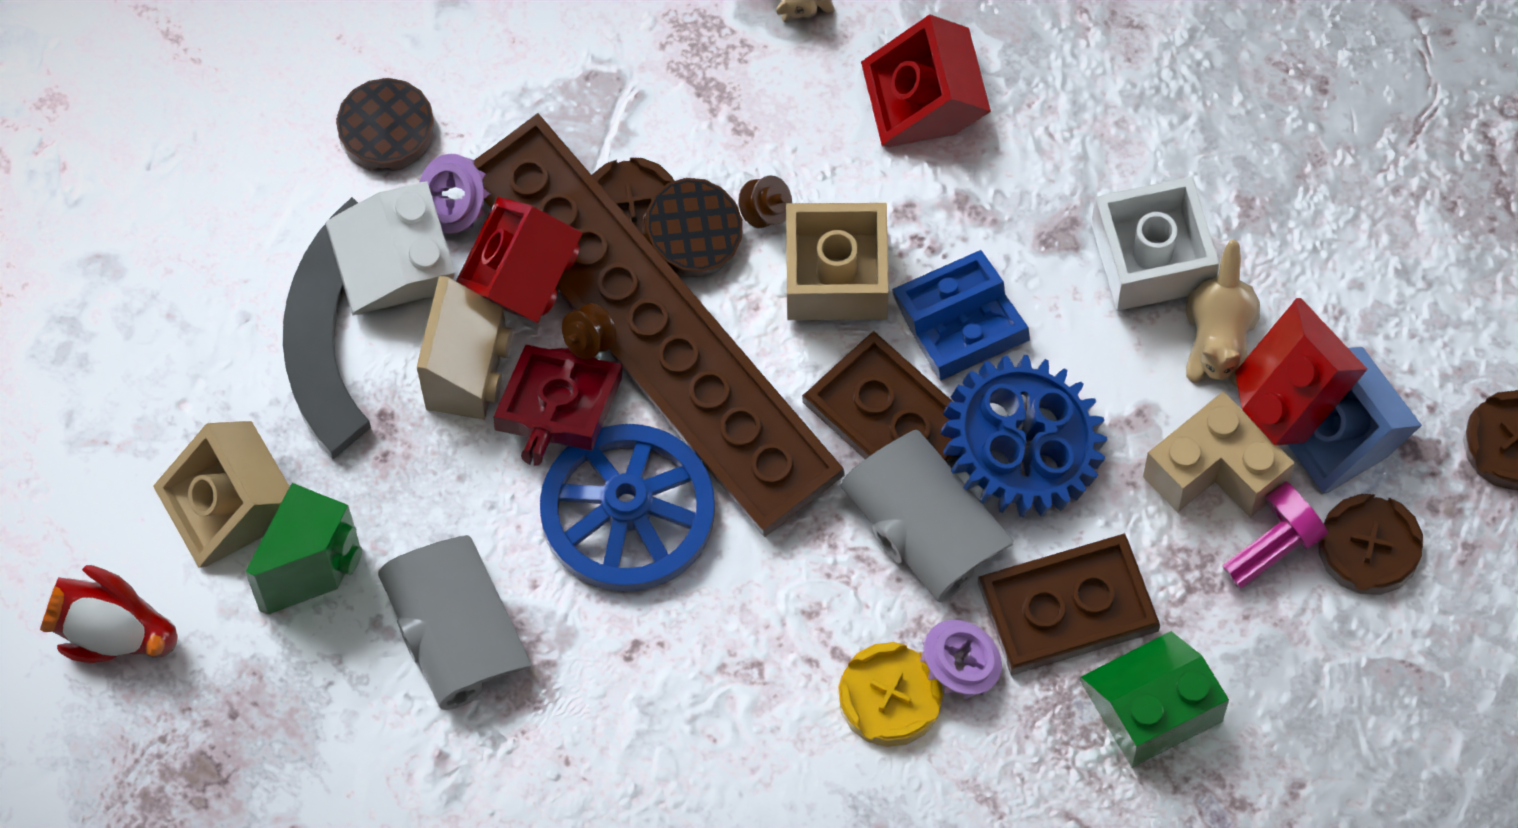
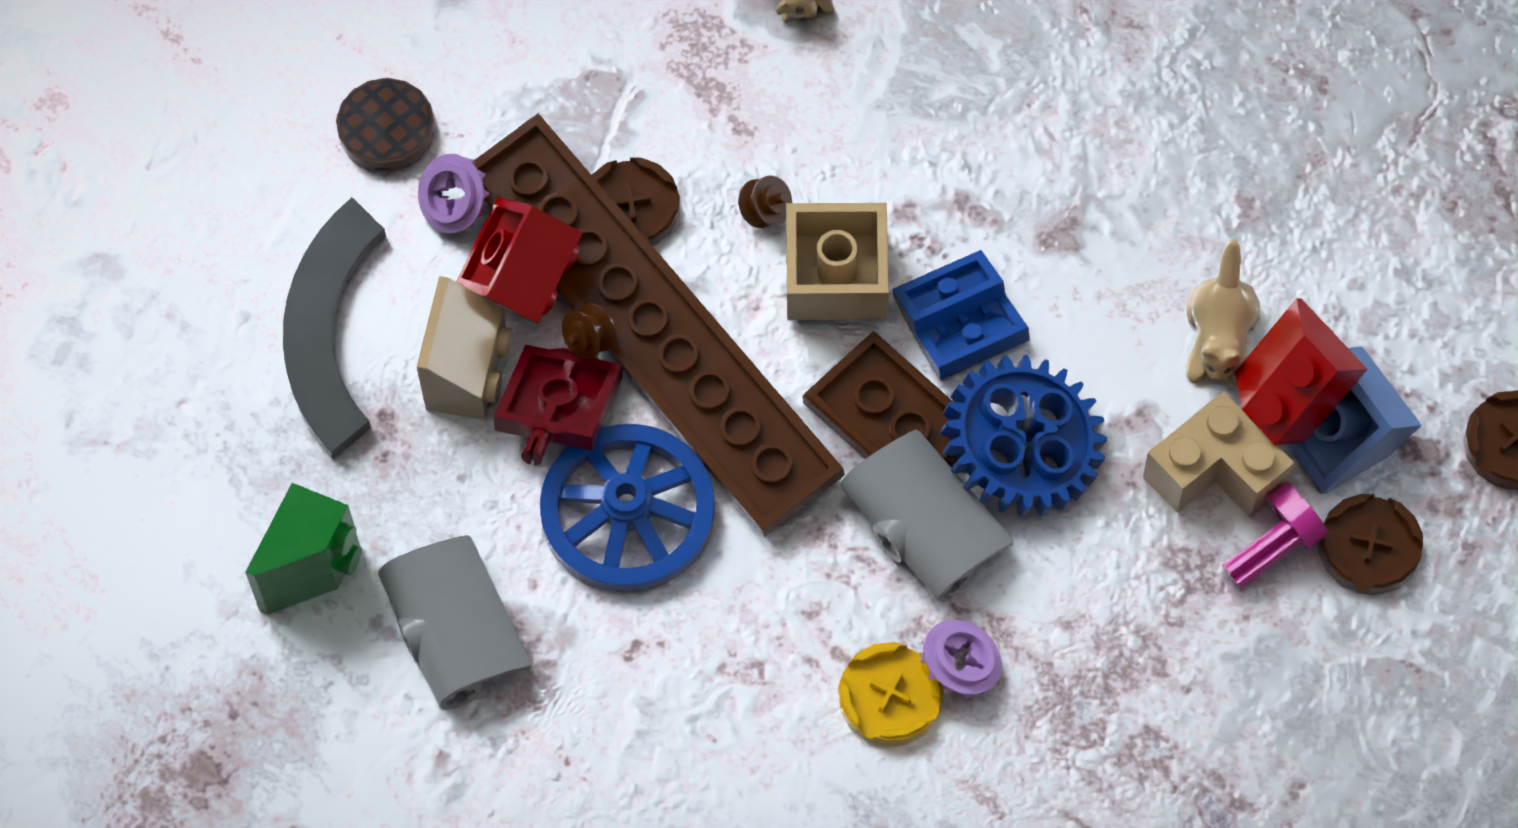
animal [40,565,178,664] -> none
tan slope [153,421,290,568] -> none
white slope [326,181,455,316] -> none
tile [643,178,743,277] -> none
red slope [861,14,991,147] -> none
reddish brown tile [978,533,1160,676] -> none
green slope [1080,631,1229,768] -> none
white brick [1091,176,1220,311] -> none

